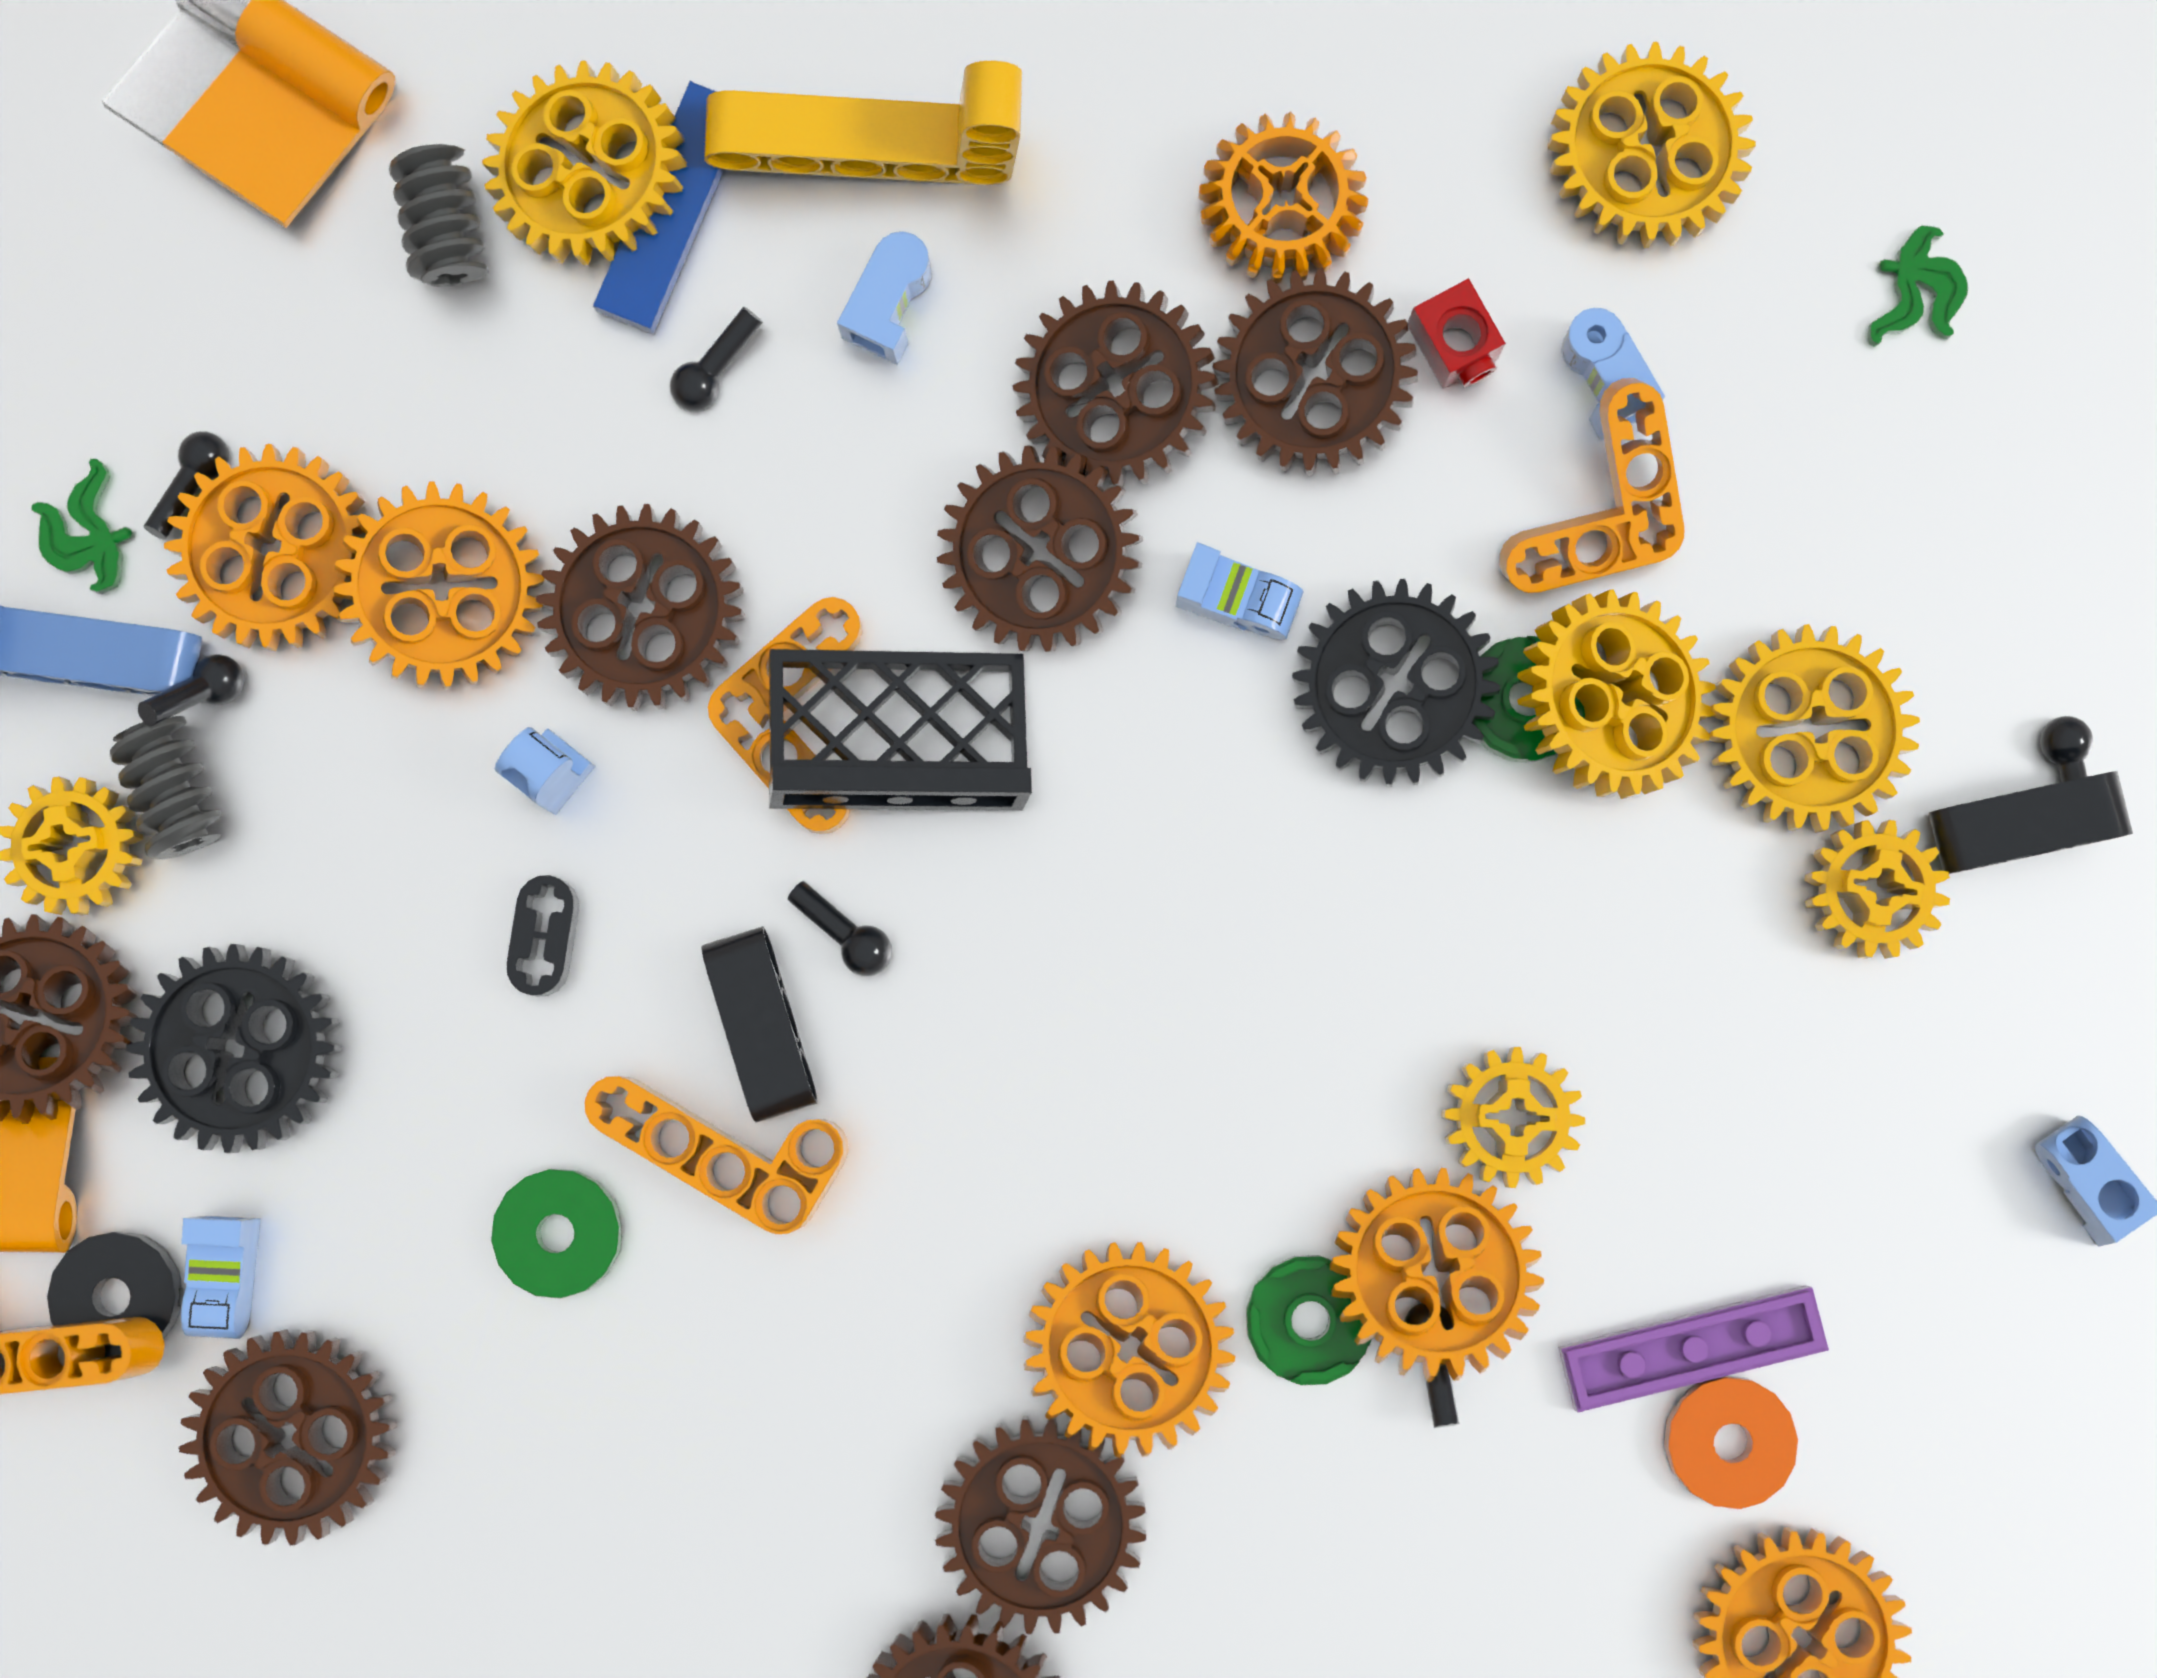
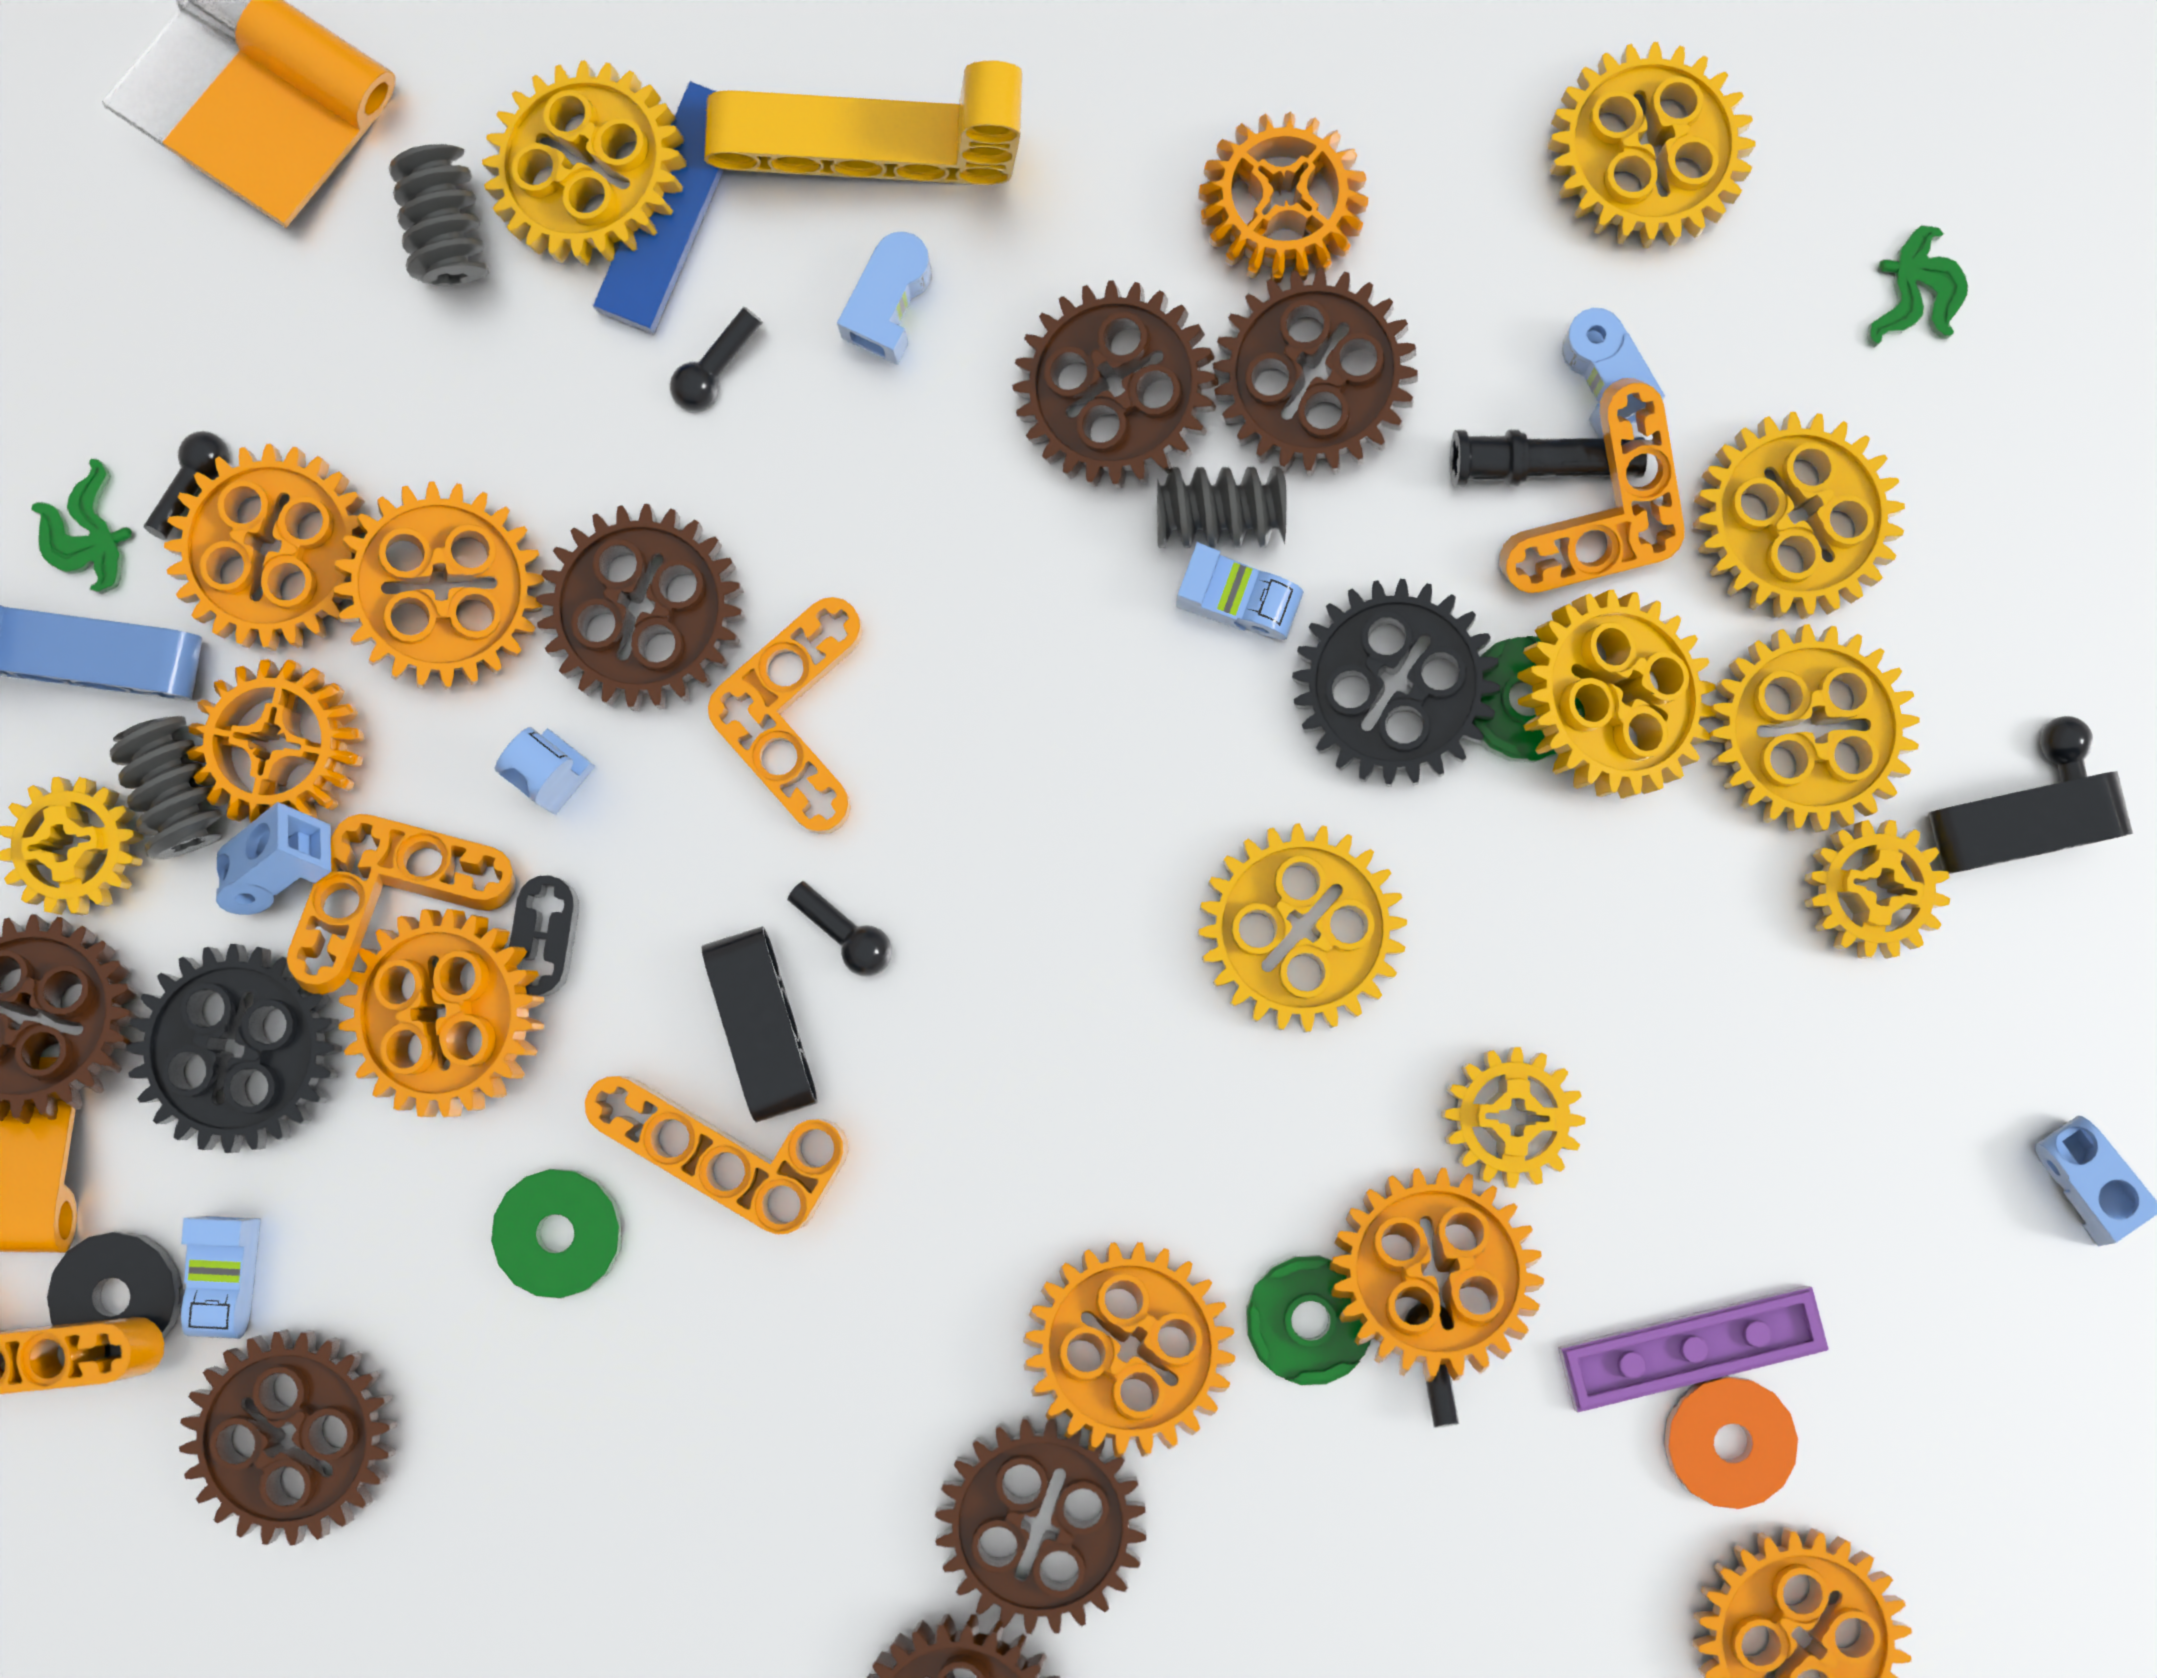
black bar [138,654,244,726] -> none
black fence [769,649,1032,811] -> none
reddish brown gear [937,445,1143,652] -> none
red brick [1407,278,1506,389] -> none
none -> light orange gear [186,659,364,824]
none -> light blue leg [216,802,331,915]
none -> light orange beam [287,814,516,995]
none -> light orange gear [338,909,545,1117]
none -> dark grey piece [1157,467,1287,548]
none -> yellow gear [1198,823,1407,1032]
none -> black pin [1450,429,1647,487]
none -> yellow gear [1693,412,1905,619]

